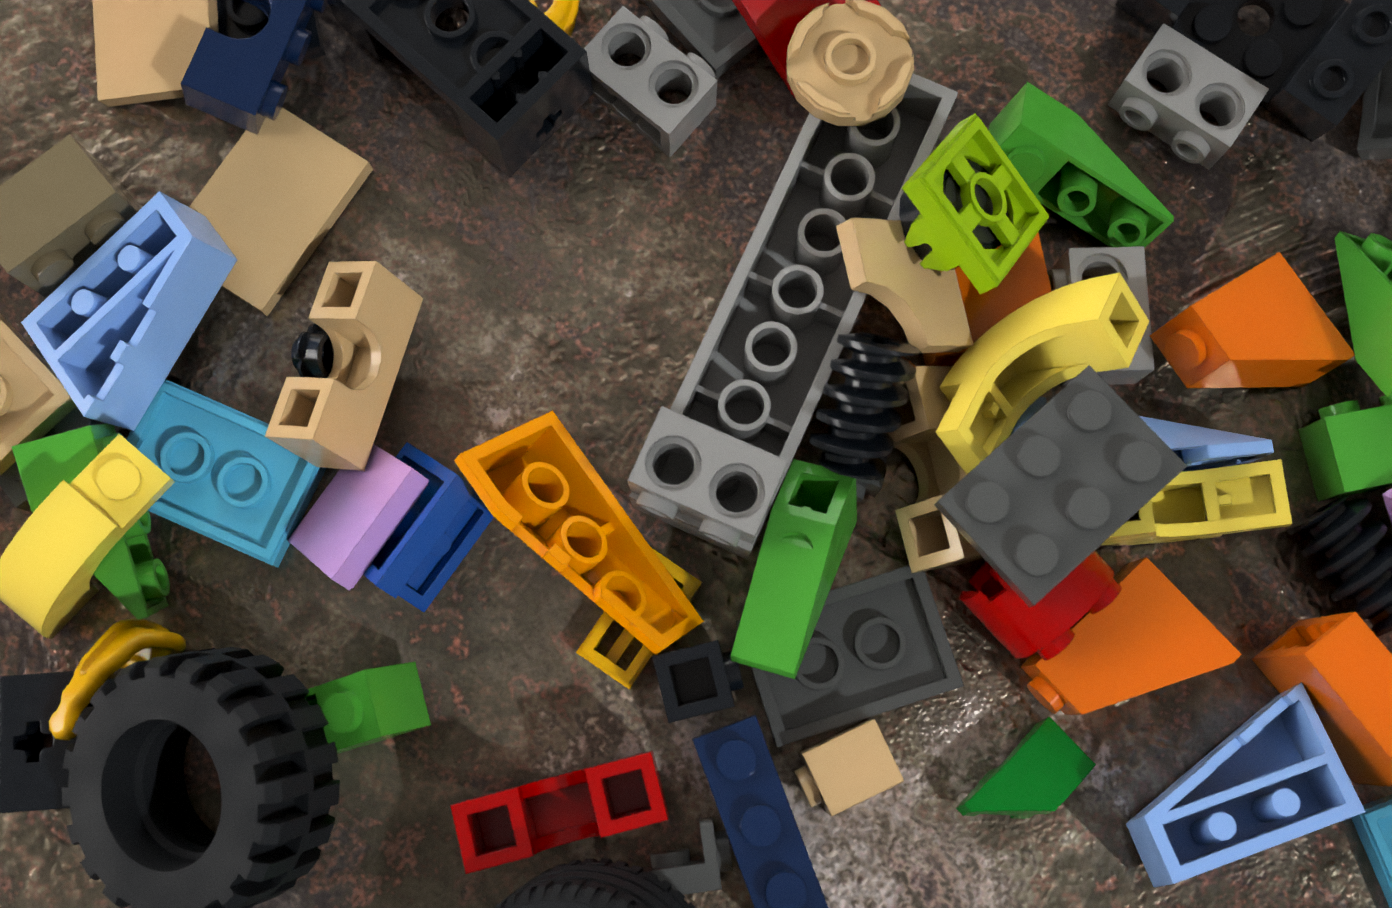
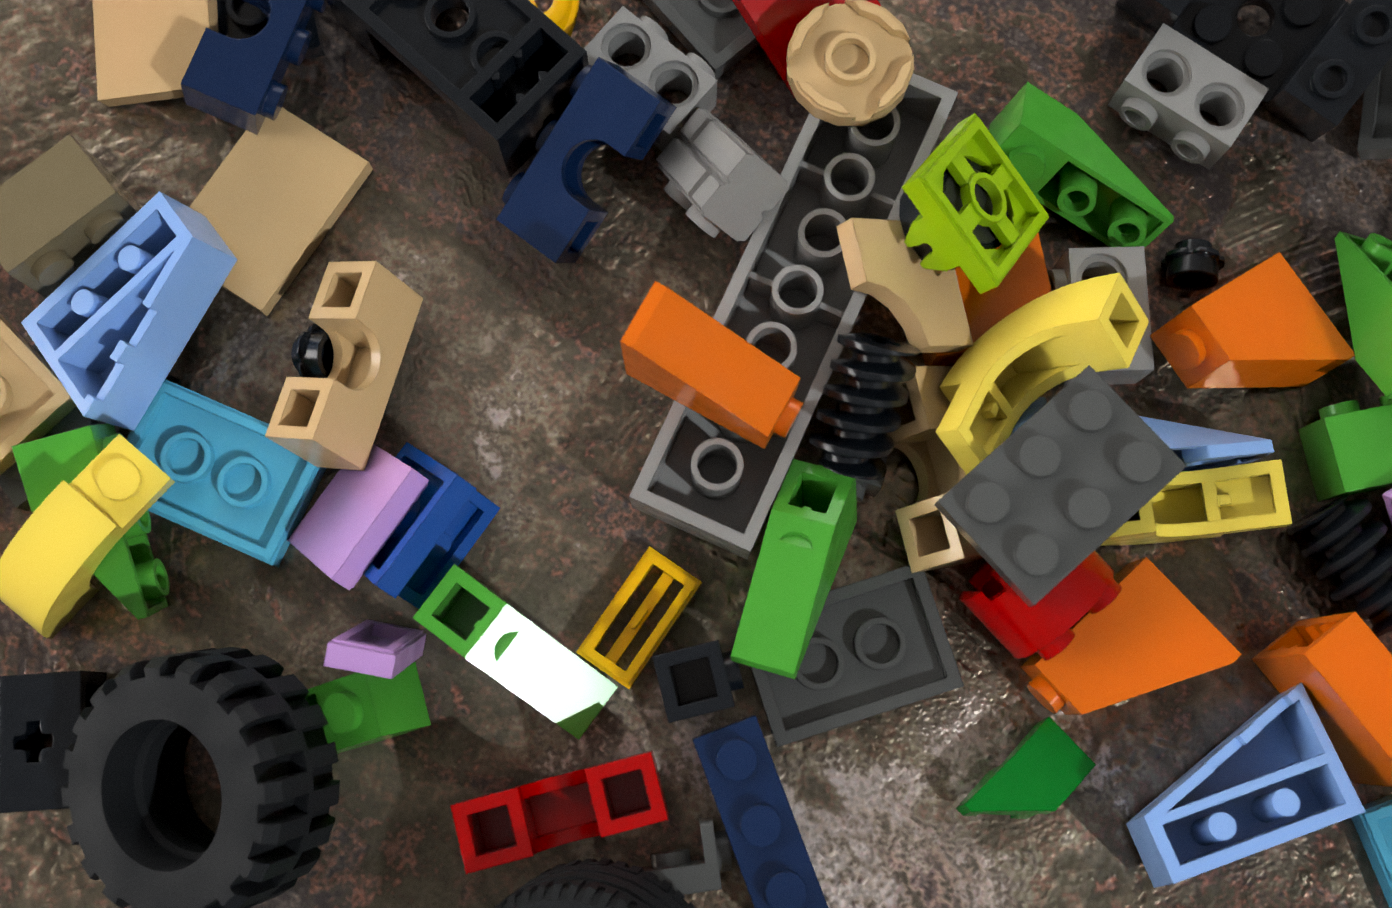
yellow piece [49,618,186,741] -> none
light orange wedge [454,410,704,655] -> none
light grey brick [627,406,788,548] -> none
tan brick [794,719,904,816] -> none
none -> lavender tile [324,620,426,679]
none -> slope [412,564,618,740]
none -> dark blue arch [496,57,677,263]
none -> orange slope [620,281,804,449]
none -> light grey brick [656,108,789,242]
none -> black plate [1161,239,1225,291]

